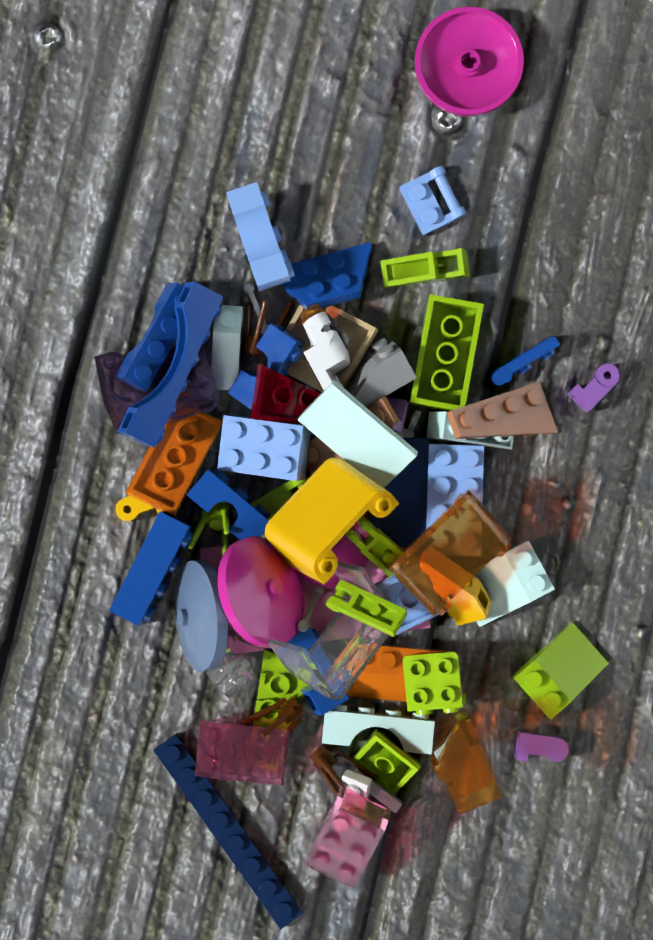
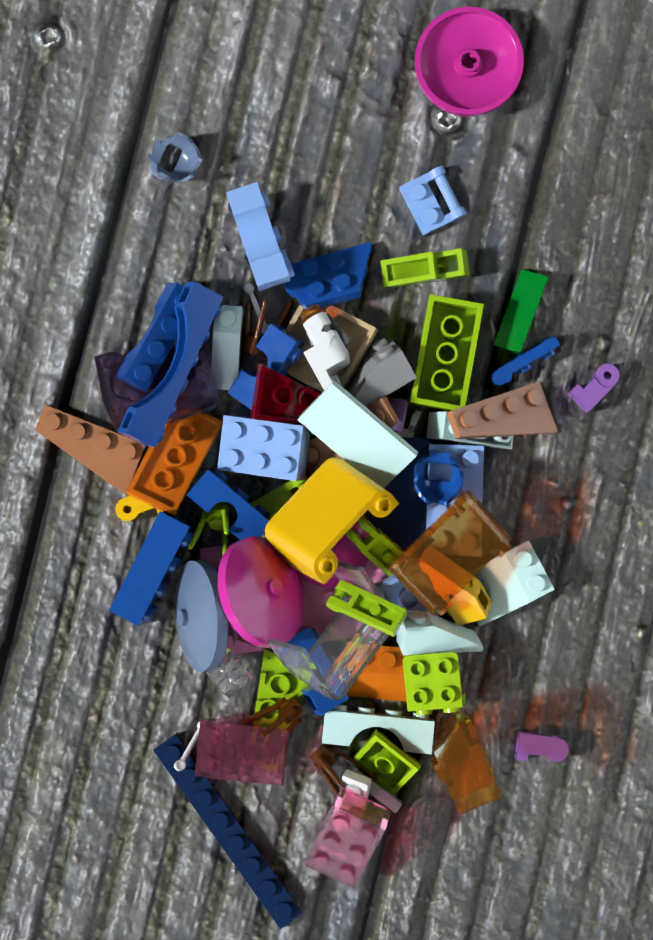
light grey hinge [297,585,324,632] -> none
lime slope [511,622,609,720] -> none
none -> nougat wing [35,405,146,495]
none -> sand blue helmet [147,133,202,183]
none -> white hinge [174,720,208,771]
none -> light aqua slope [396,610,483,655]
none -> blue helmet [414,449,464,506]
none -> green slope [493,269,548,355]

